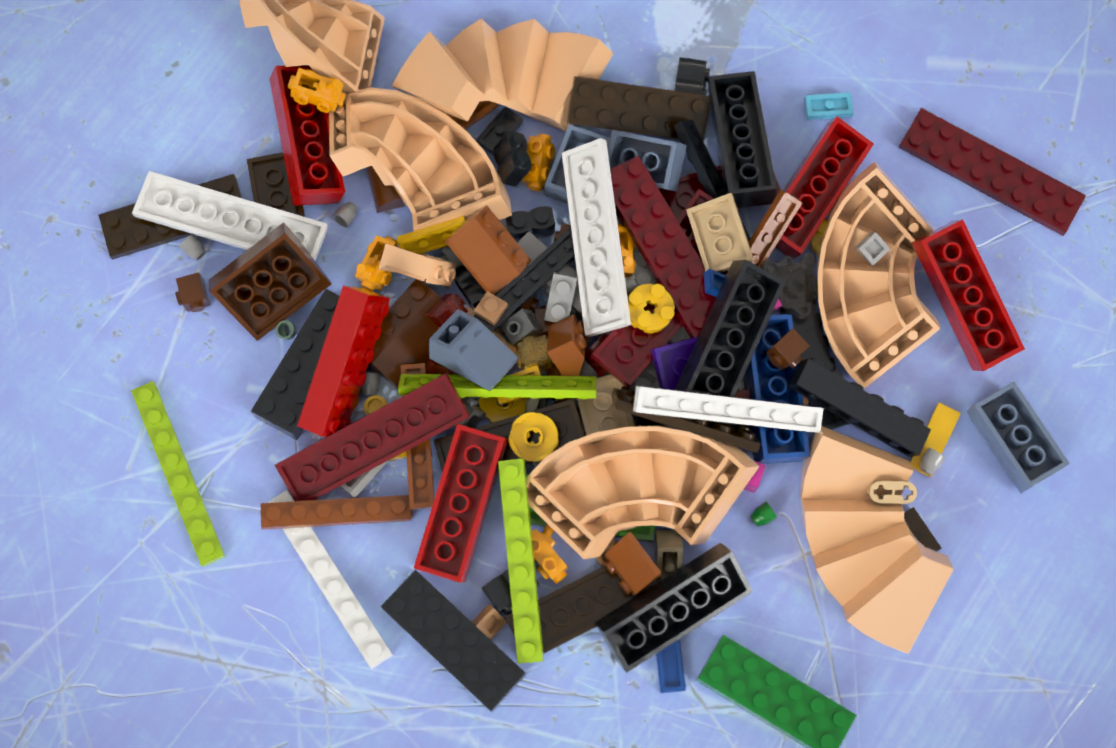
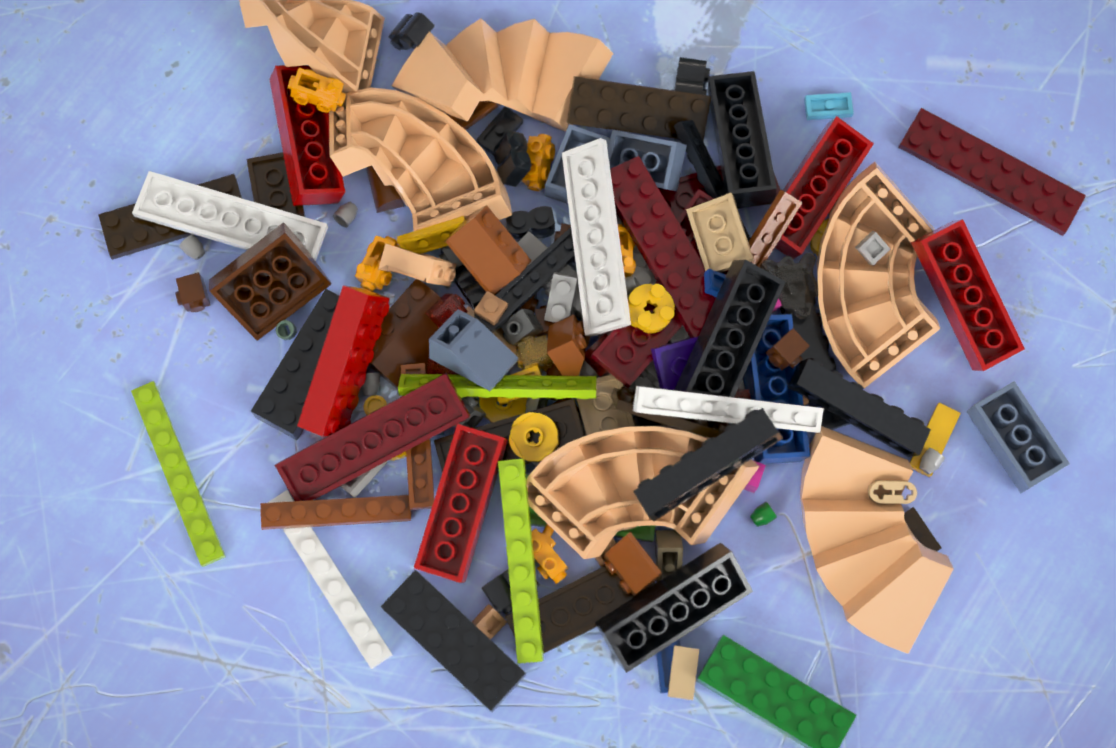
none -> black brick [388,12,435,50]
none -> black brick [633,407,783,521]
none -> tan tile [667,645,699,701]

